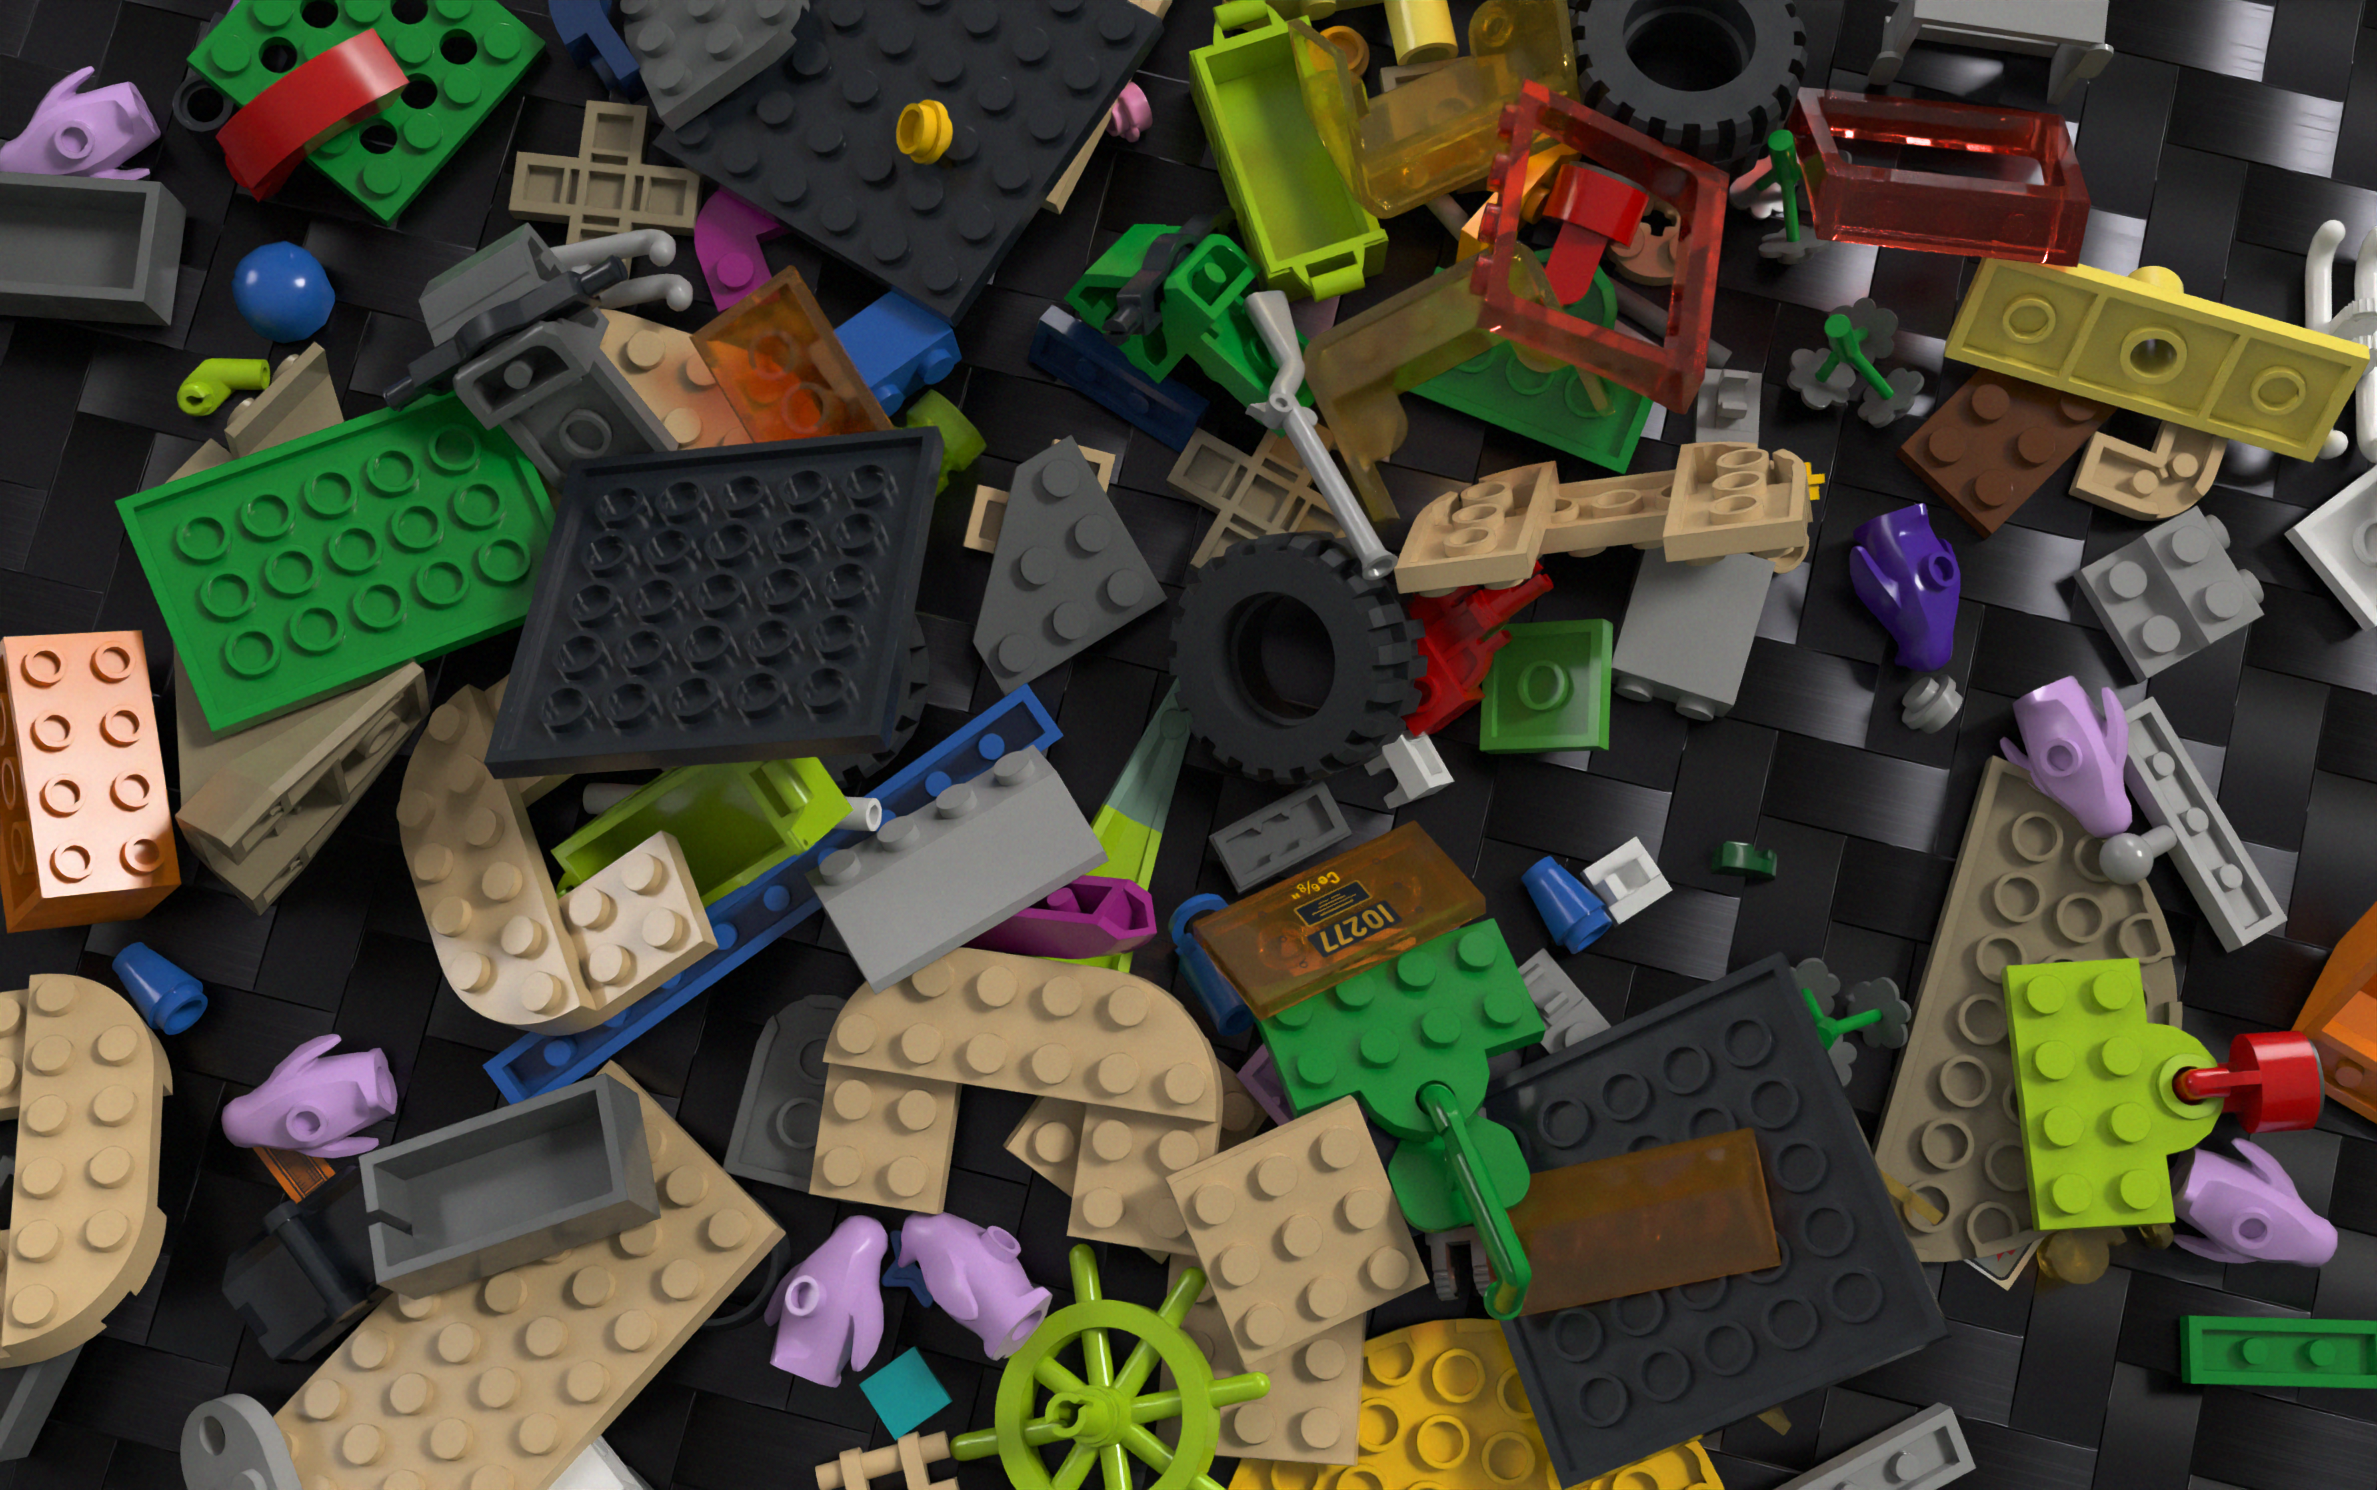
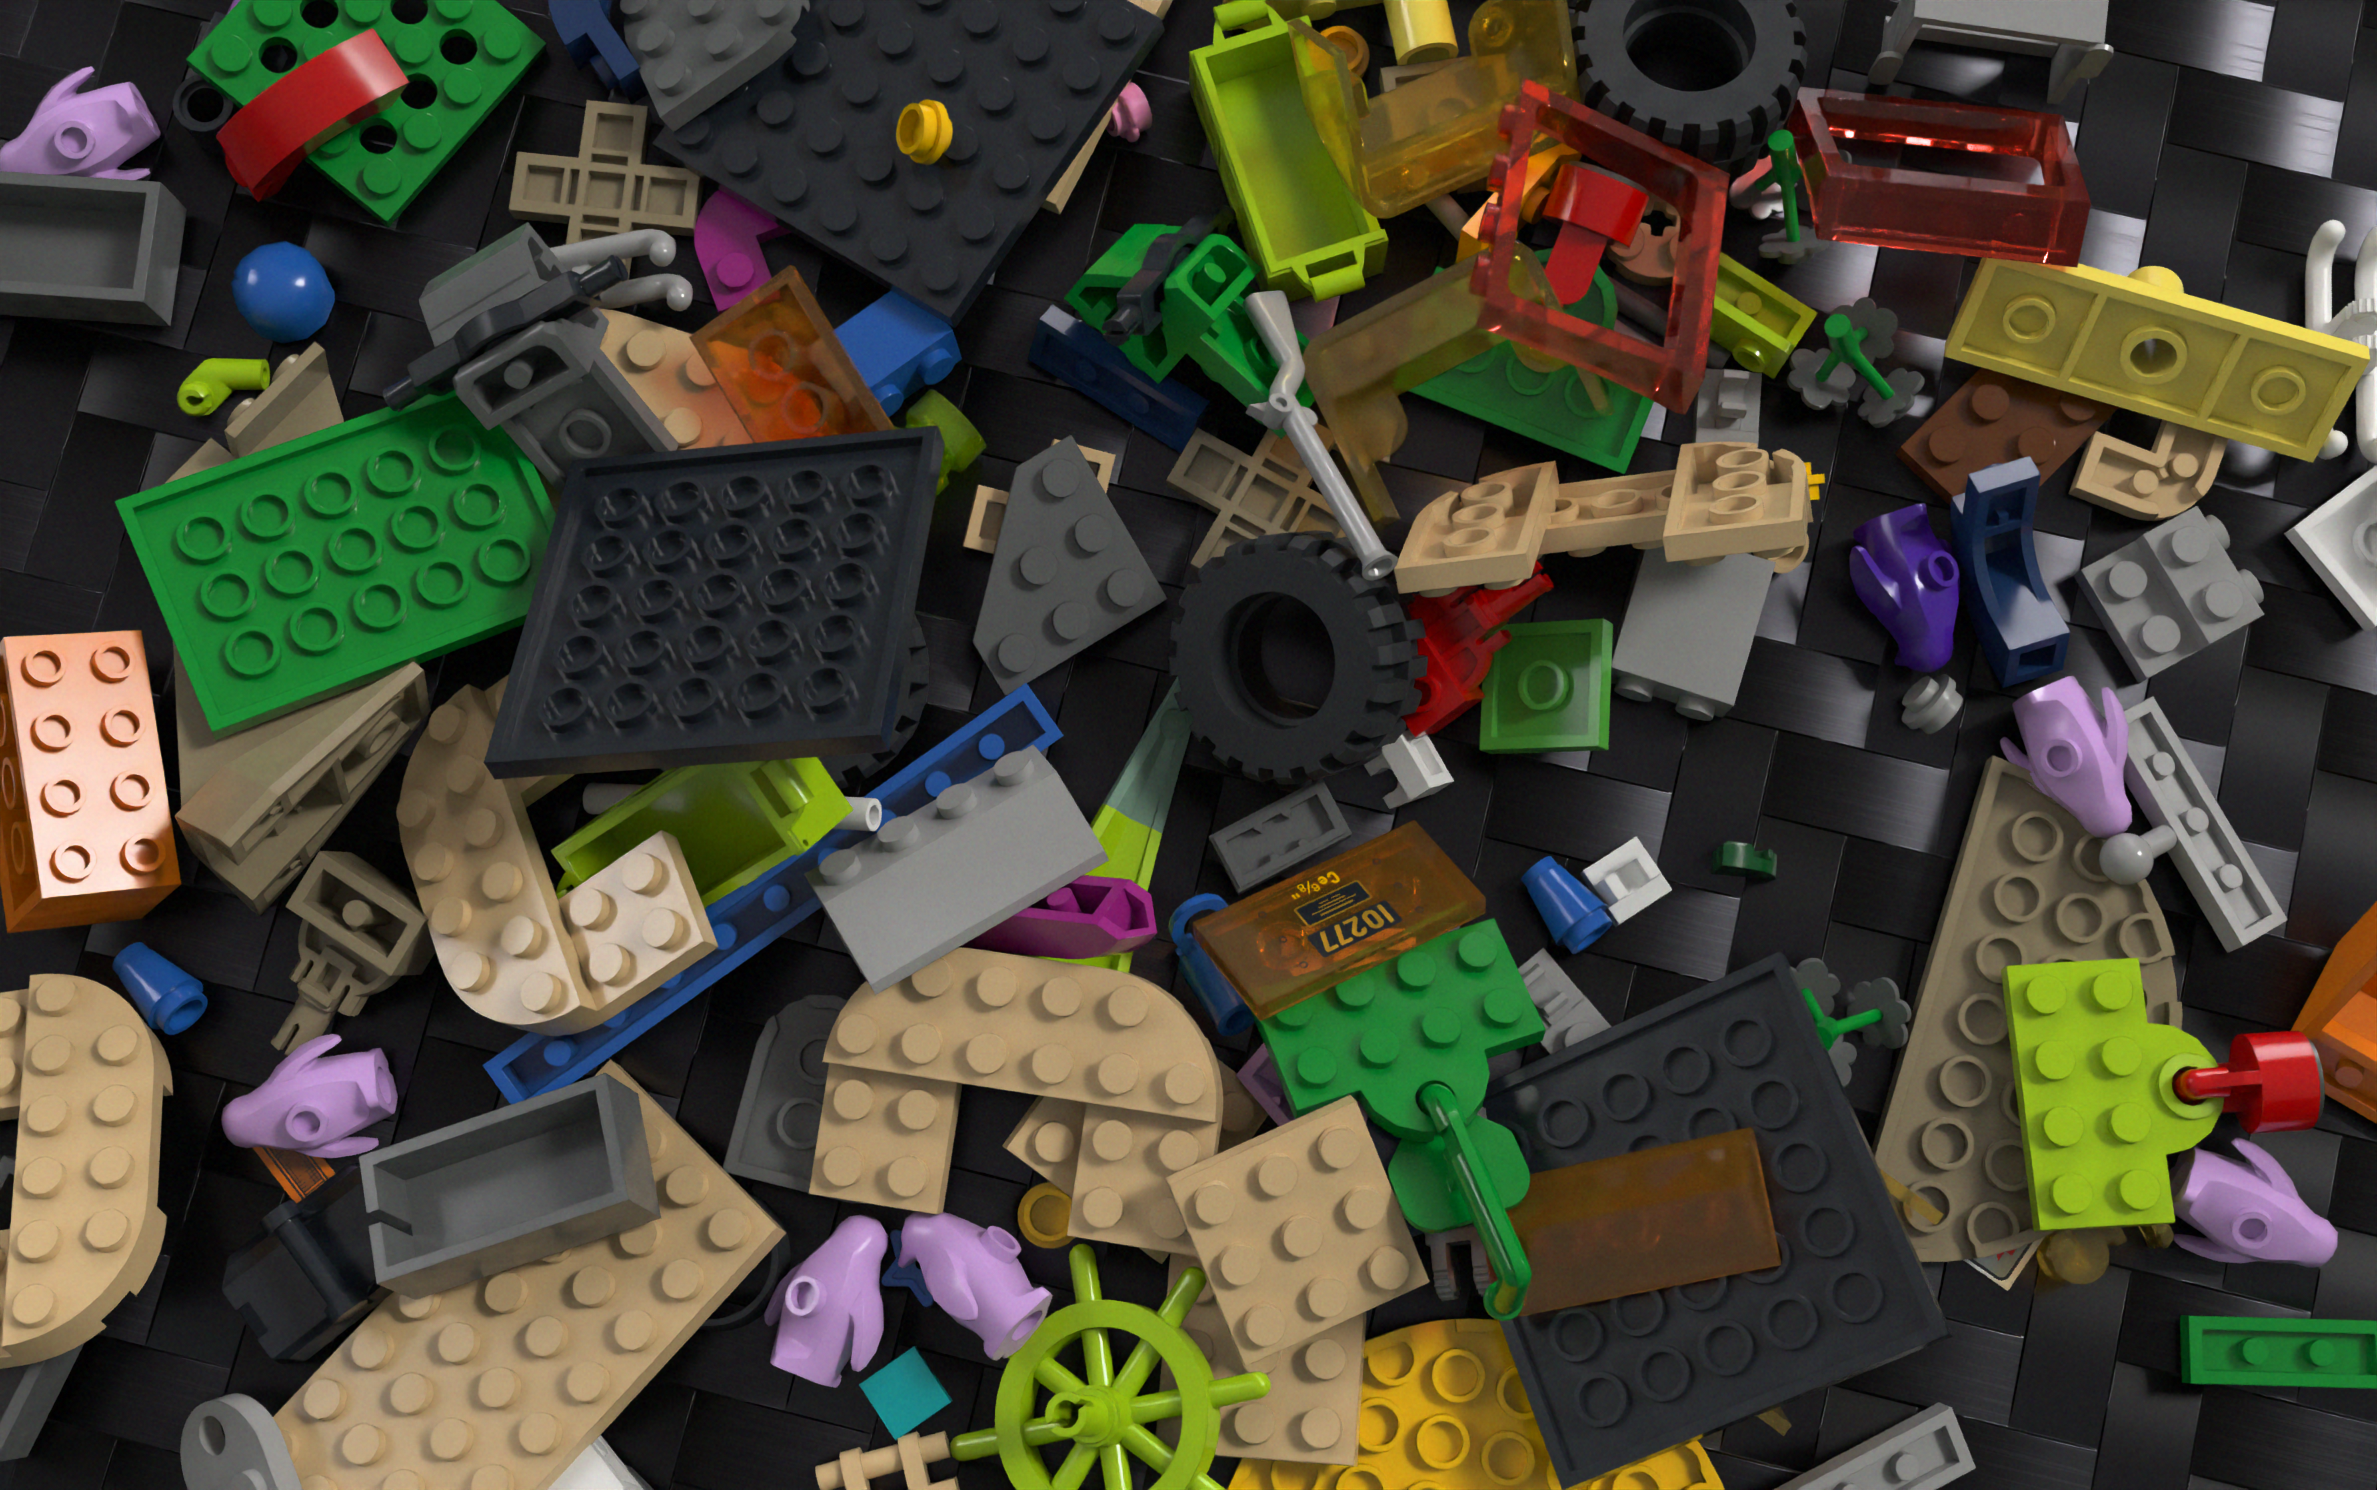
none -> dark tan brick [271,851,436,1056]
none -> yellow plate [1018,1182,1075,1249]
none -> lime bracket [1669,247,1818,379]
none -> dark blue arch [1950,456,2071,688]

